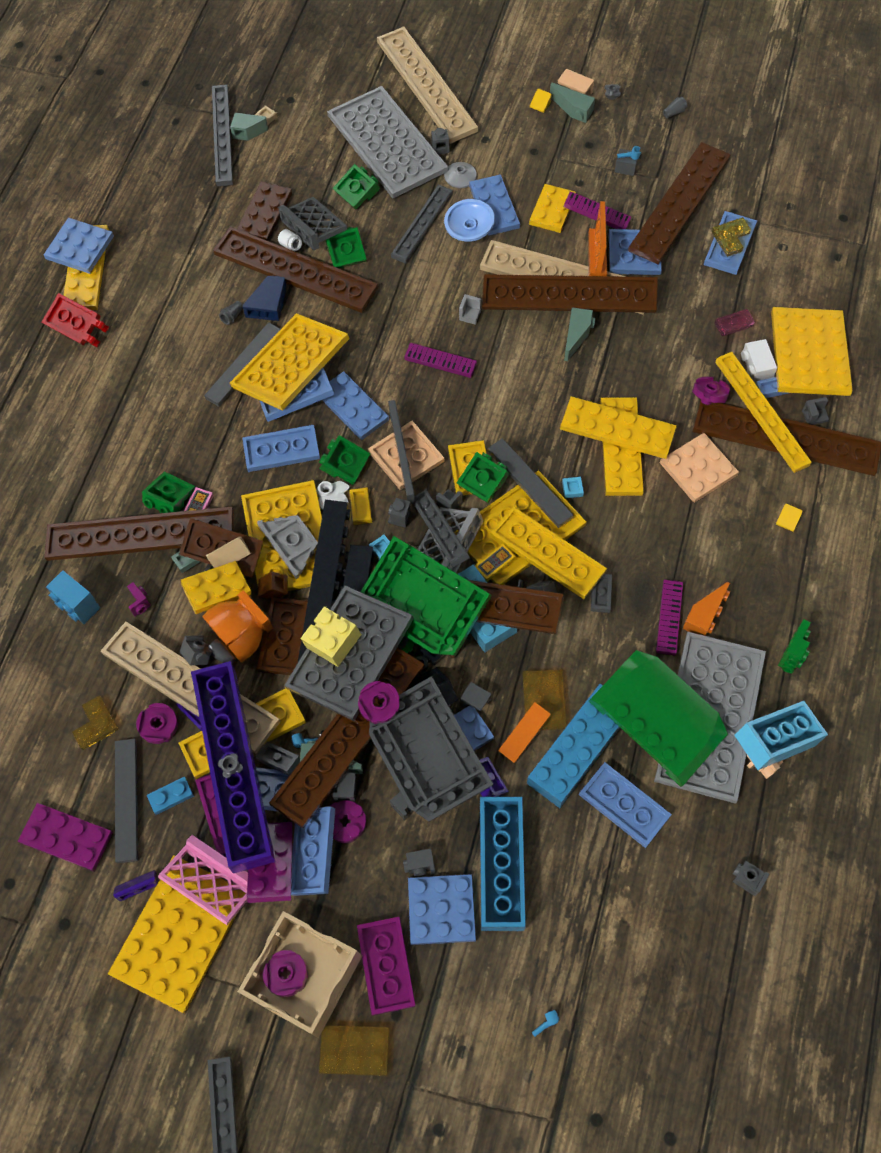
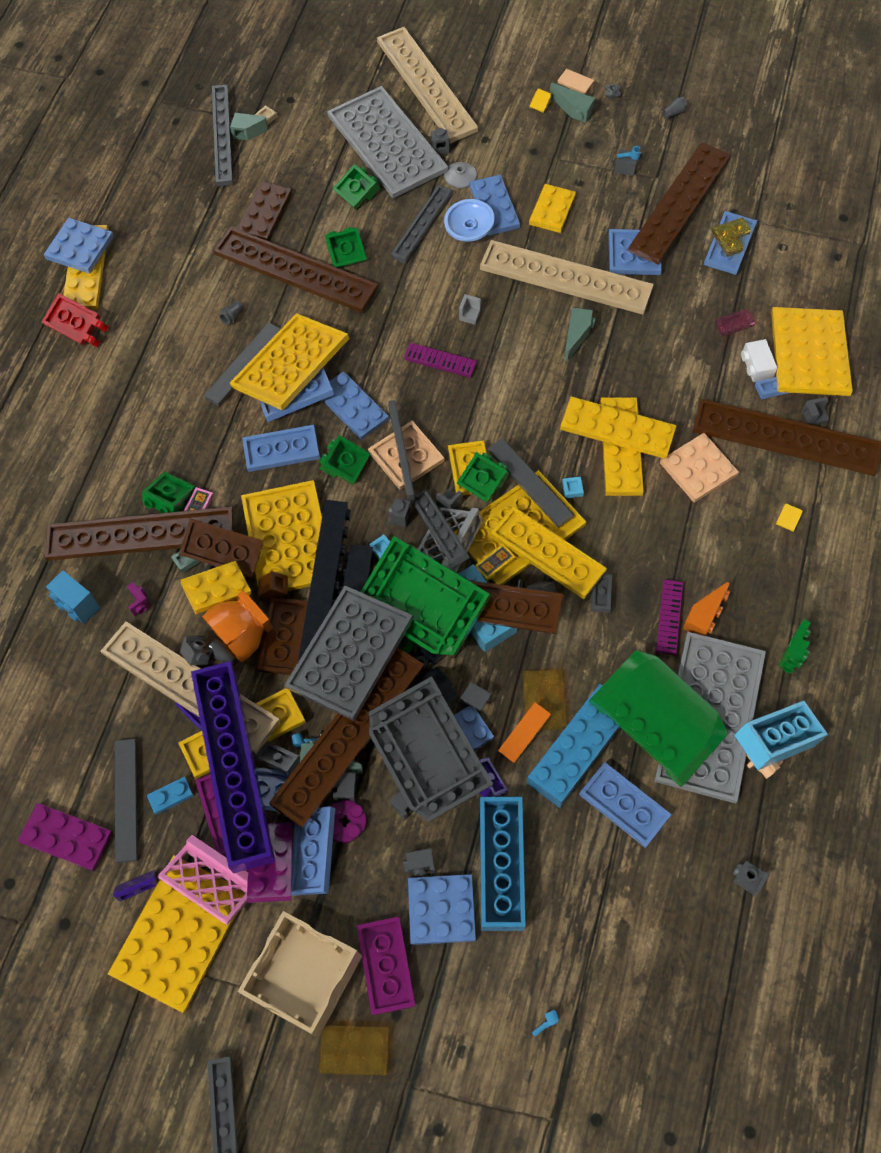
clear yellow plate [72,695,119,750] -> none
magenta plate [136,703,178,744] -> none
tan slope [206,537,251,568] -> none
flat silver plate [218,754,243,778] -> none
dark blue slope [243,276,287,321] -> none
light grey wing [257,515,318,579] -> none
magenta plate [263,950,308,997] -> none
dark grey fence [278,197,347,250] -> none
white brick [278,229,302,251] -> none
light yellow piece [300,607,361,667] -> none
white plate [317,481,349,510] -> none
yellow tile [349,487,372,525] -> none
magenta plate [358,681,399,724] -> none
reddish brown plate [482,274,658,313] -> none
magenta tile [563,191,631,229] -> none
orange fence [588,201,607,276] -> none
magenta plate [692,377,730,405] -> none
yellow plate [715,352,812,473] -> none

